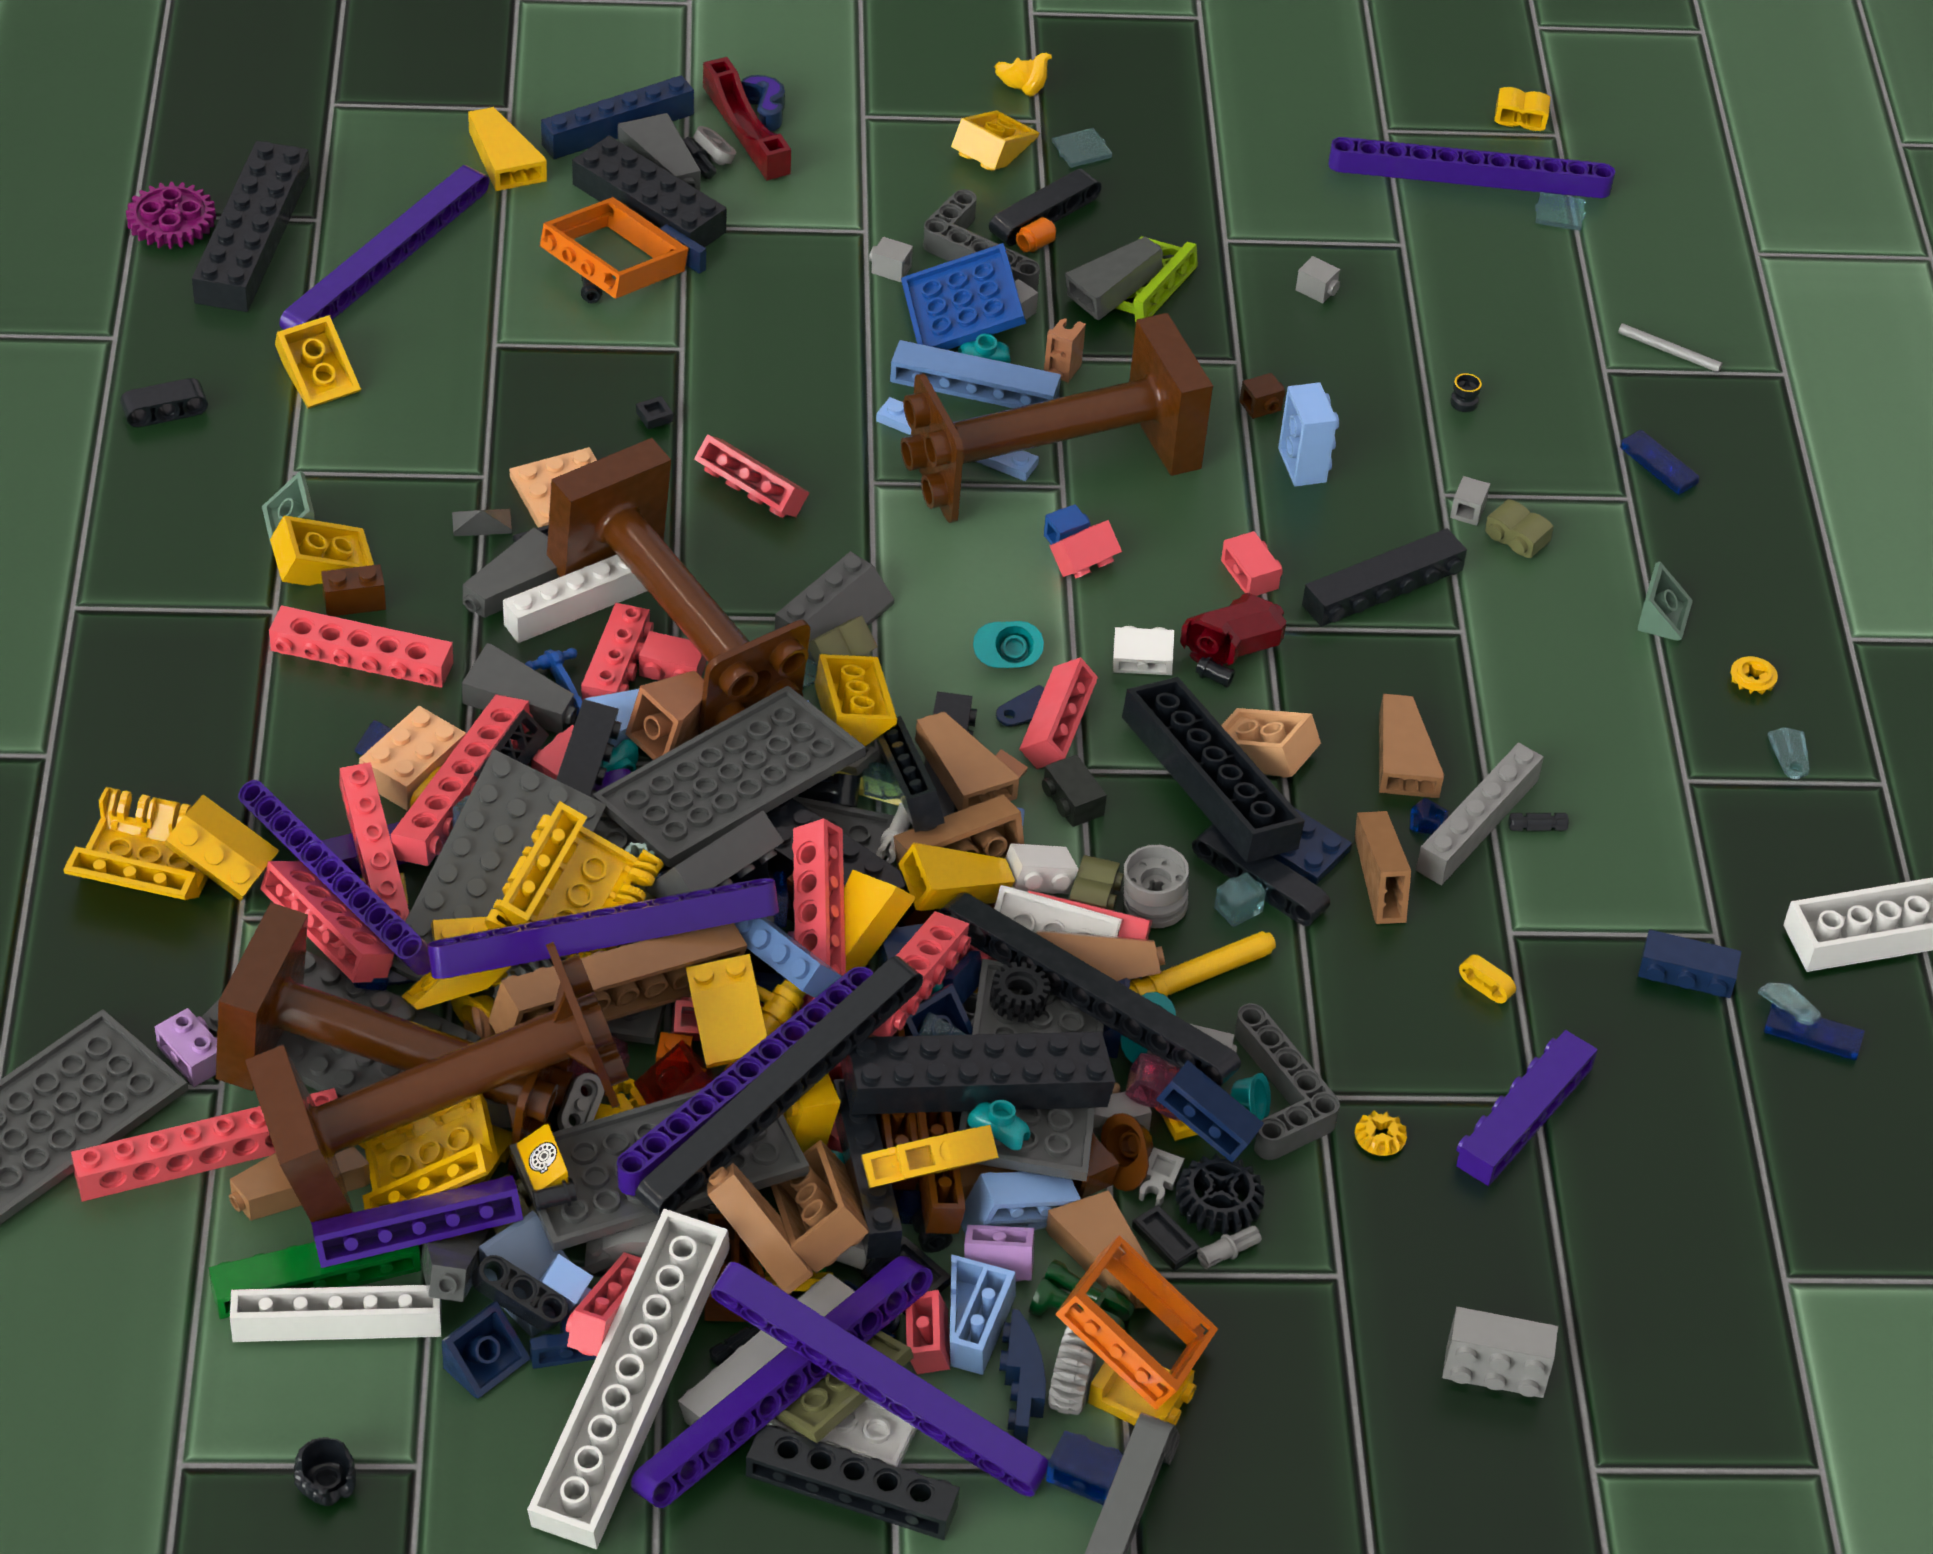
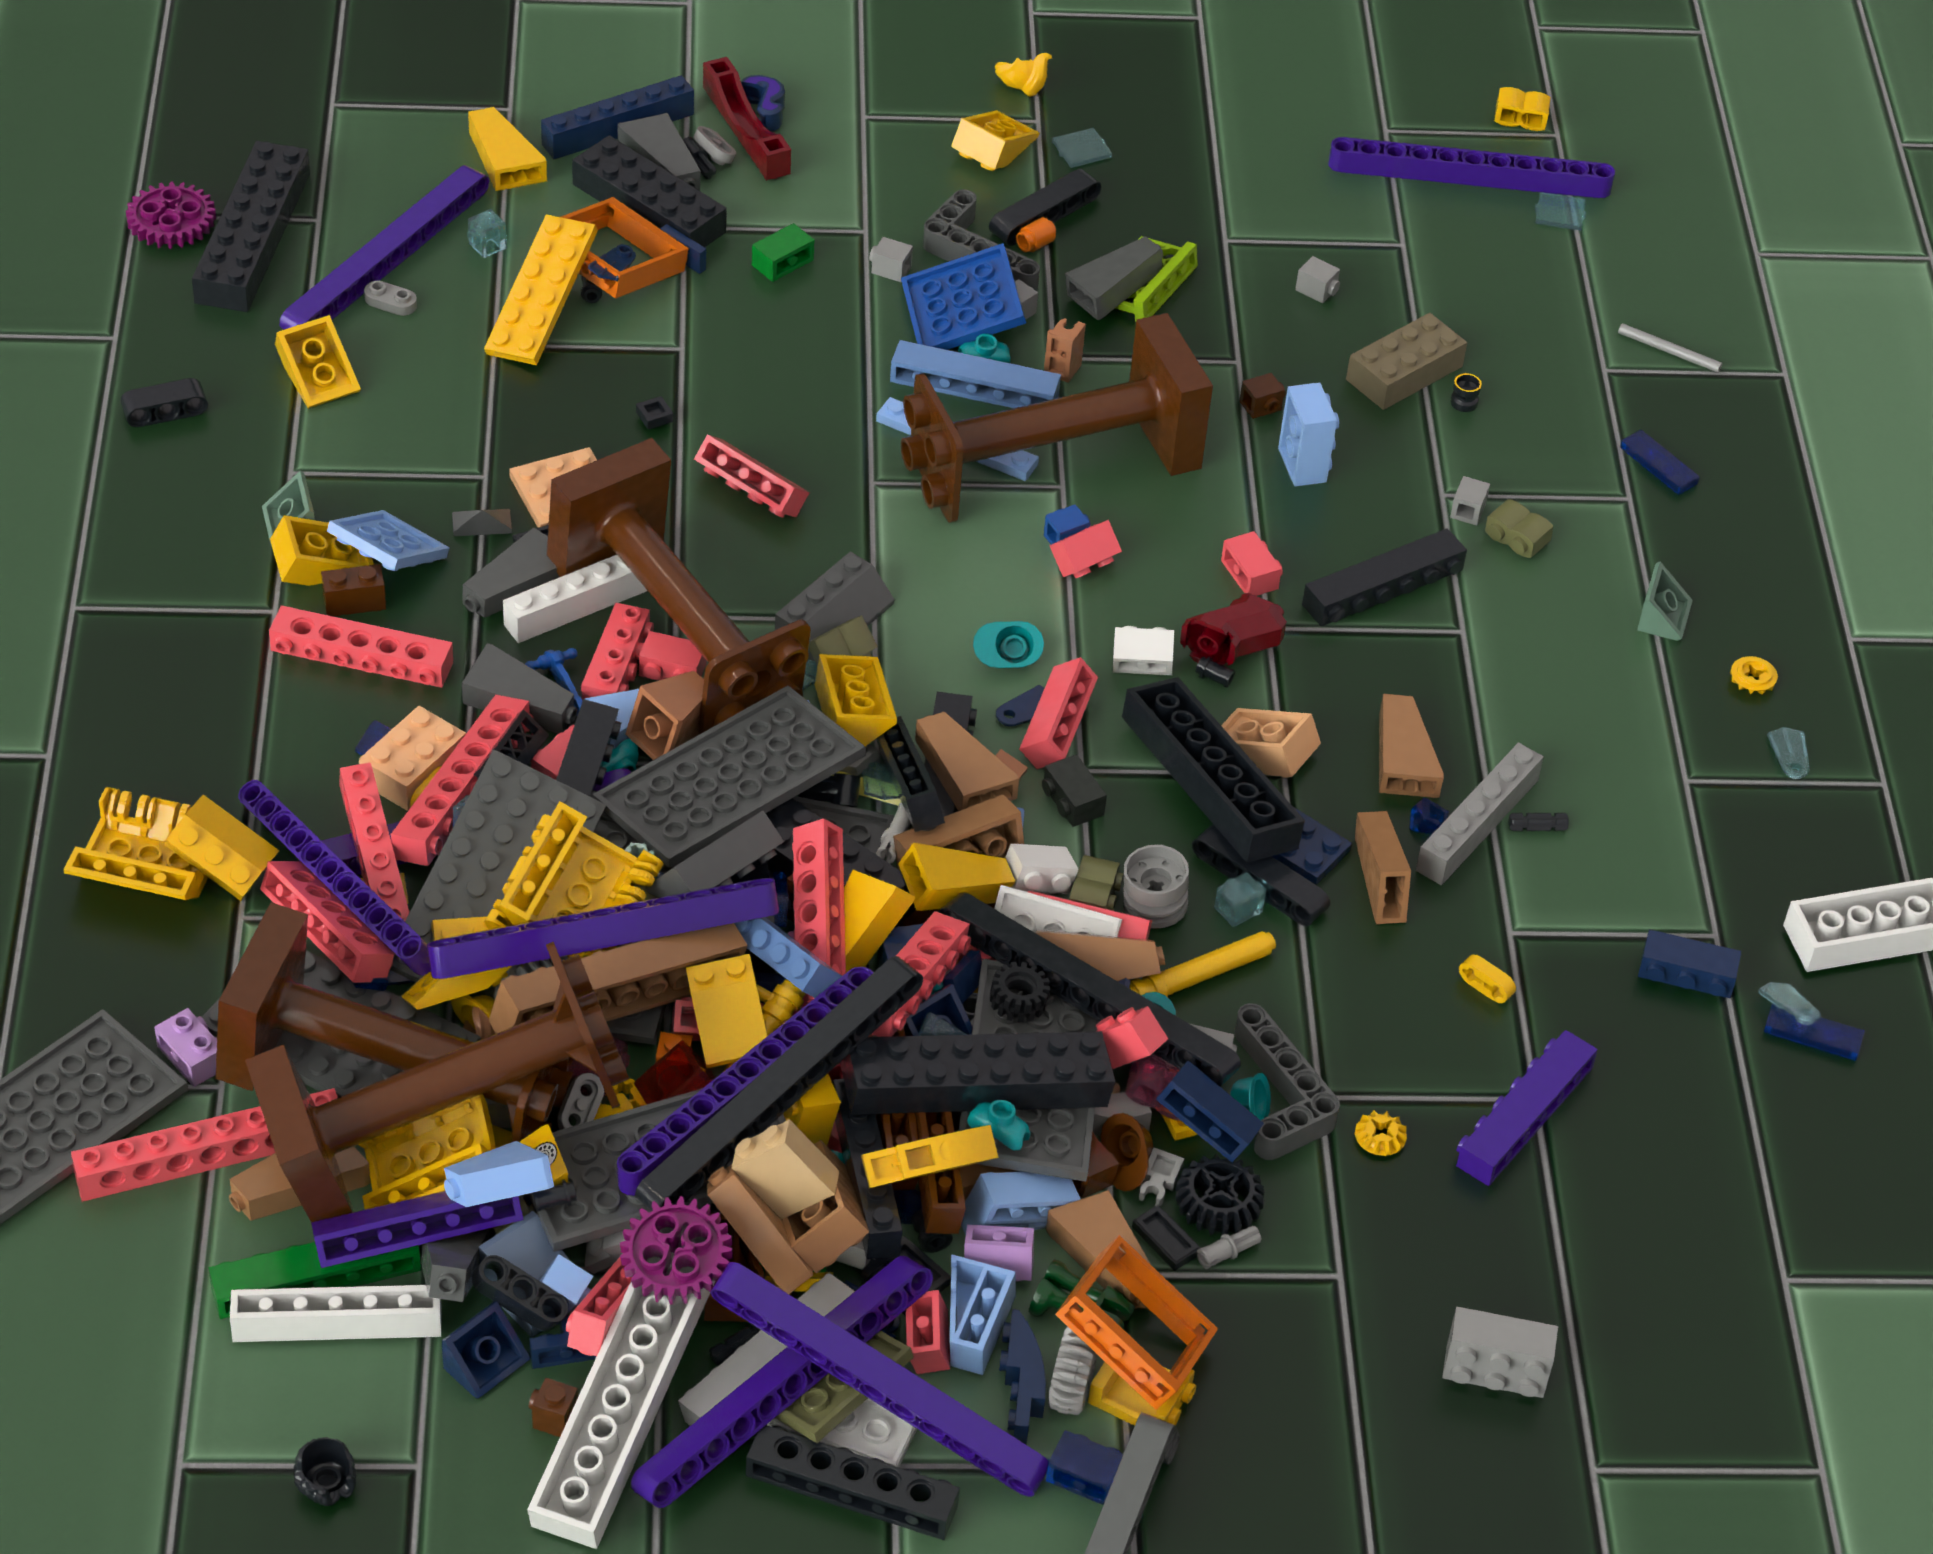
none -> light blue plate [327,510,450,571]
none -> light grey plate [364,281,417,316]
none -> light blue slope [444,1141,554,1207]
none -> clear light blue brick [467,209,507,258]
none -> yellow plate [484,214,598,366]
none -> reddish brown brick [529,1378,578,1437]
none -> dark blue piece [588,244,636,281]
none -> magenta gear [620,1196,733,1305]
none -> tan brick [732,1119,839,1219]
none -> green brick [752,223,815,282]
none -> coral brick [1096,1006,1168,1069]
none -> dark tan brick [1346,313,1467,410]

